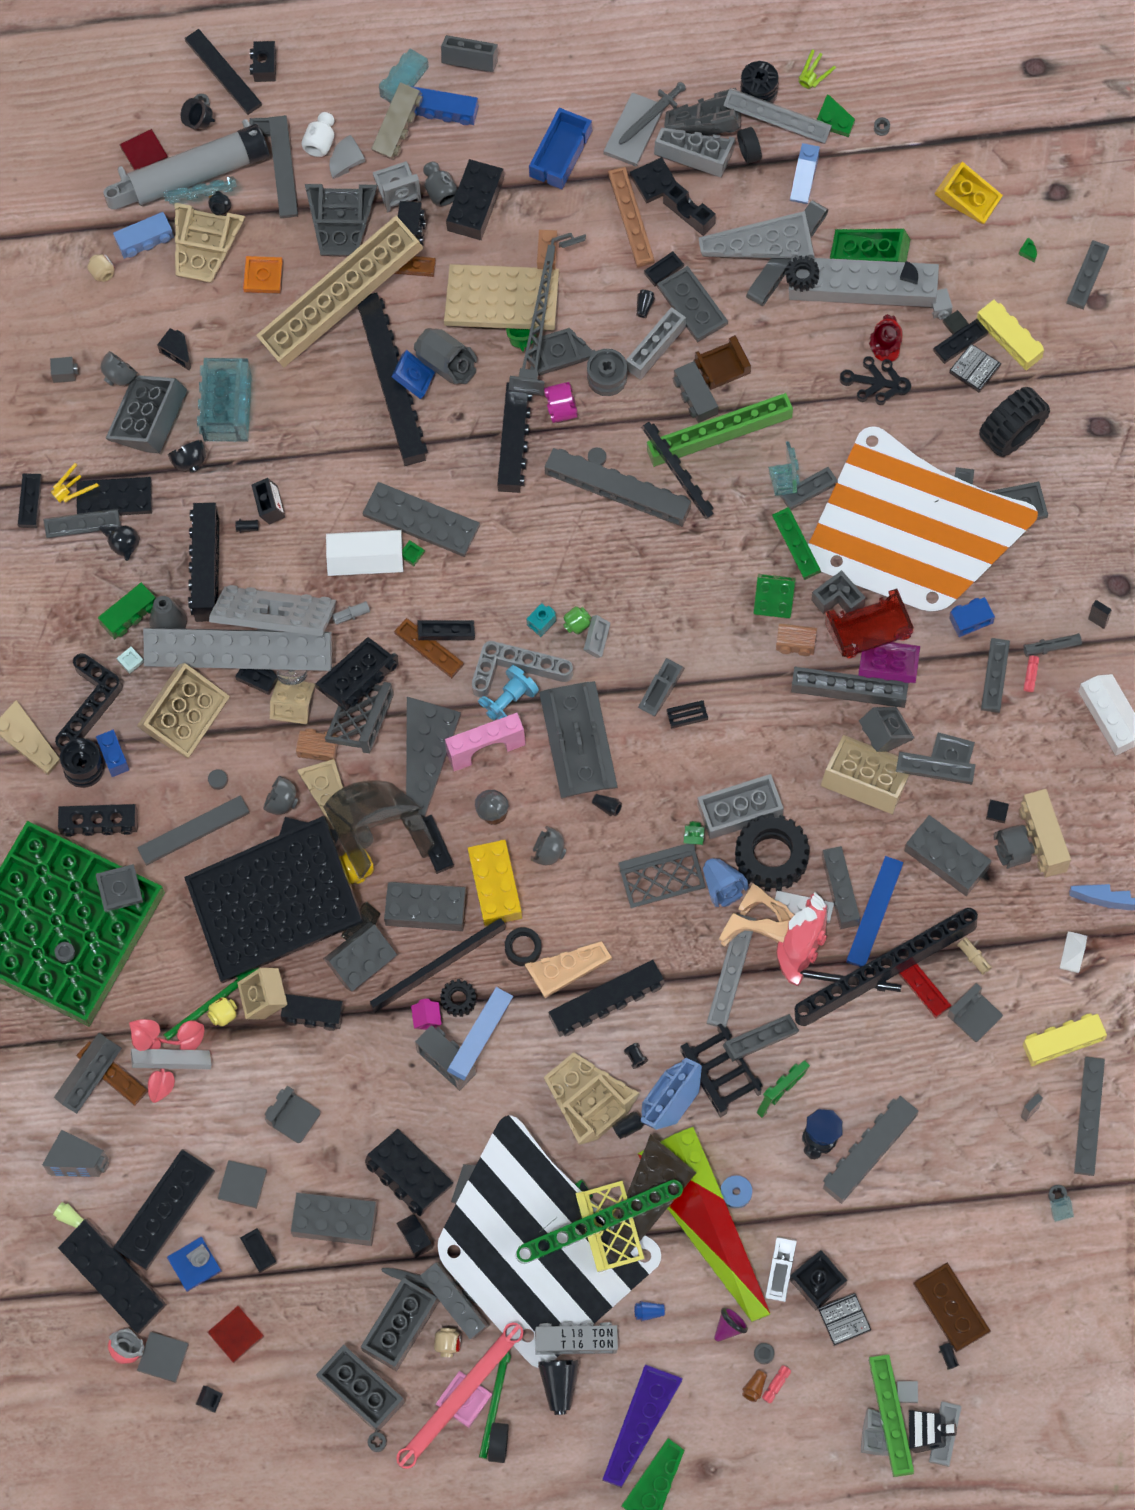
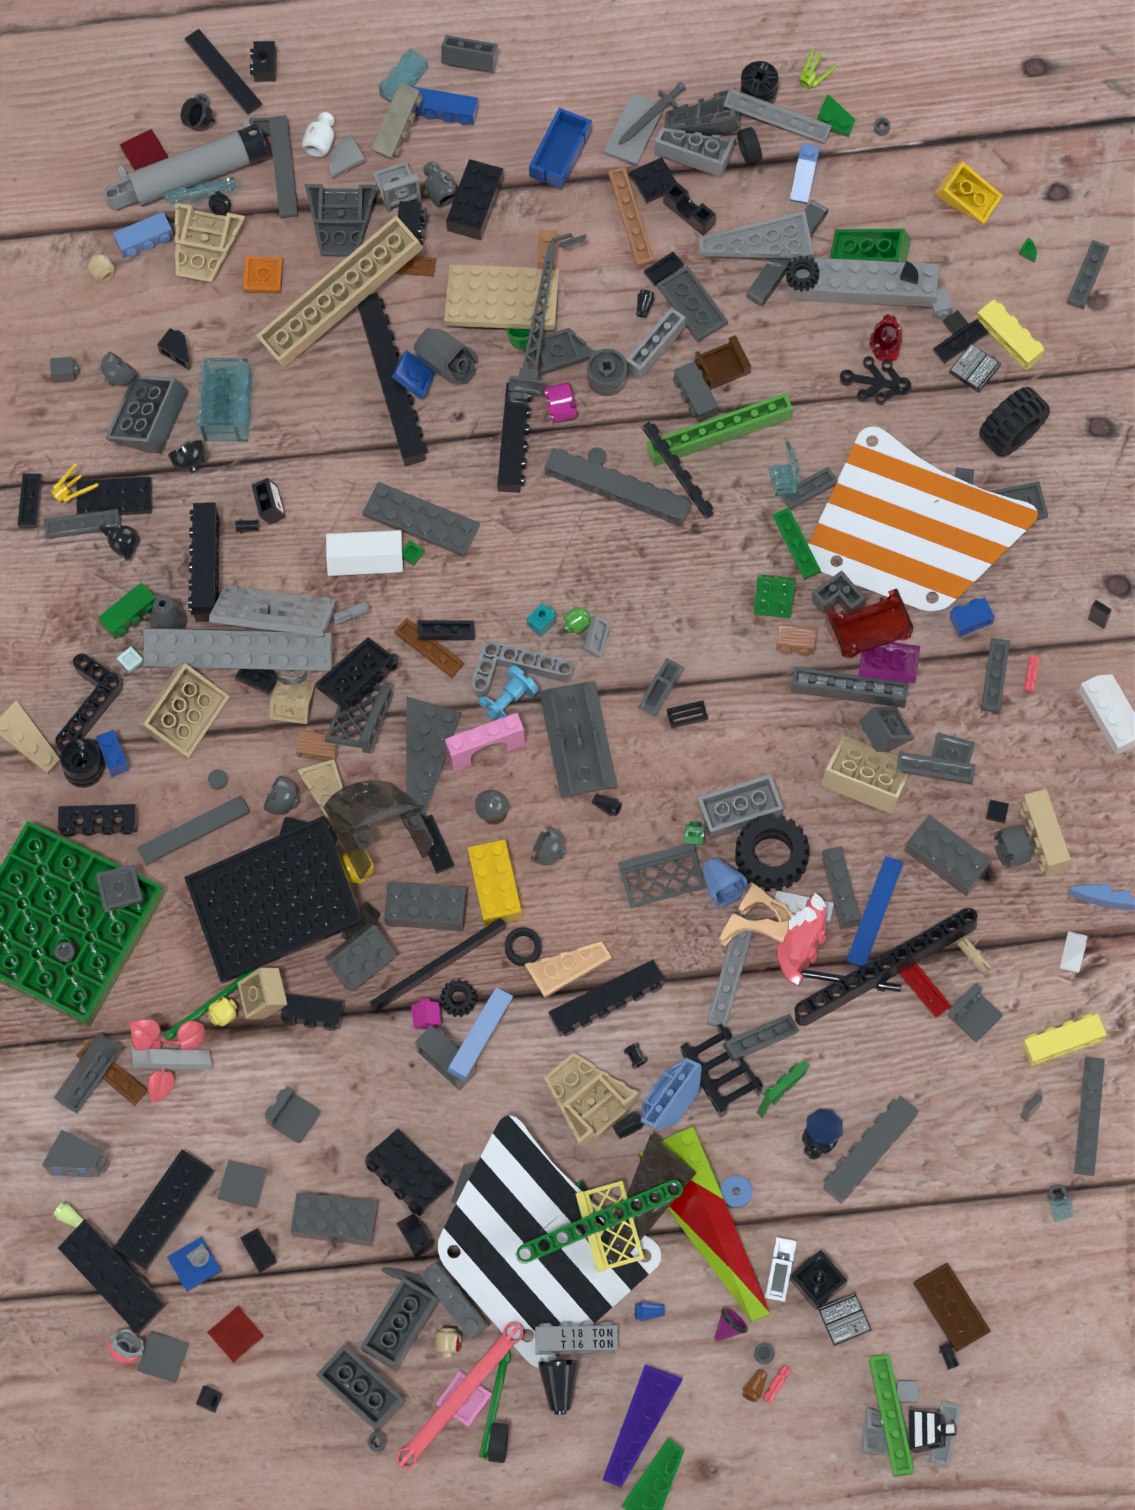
dark grey pin [1023,633,1082,657] -> none

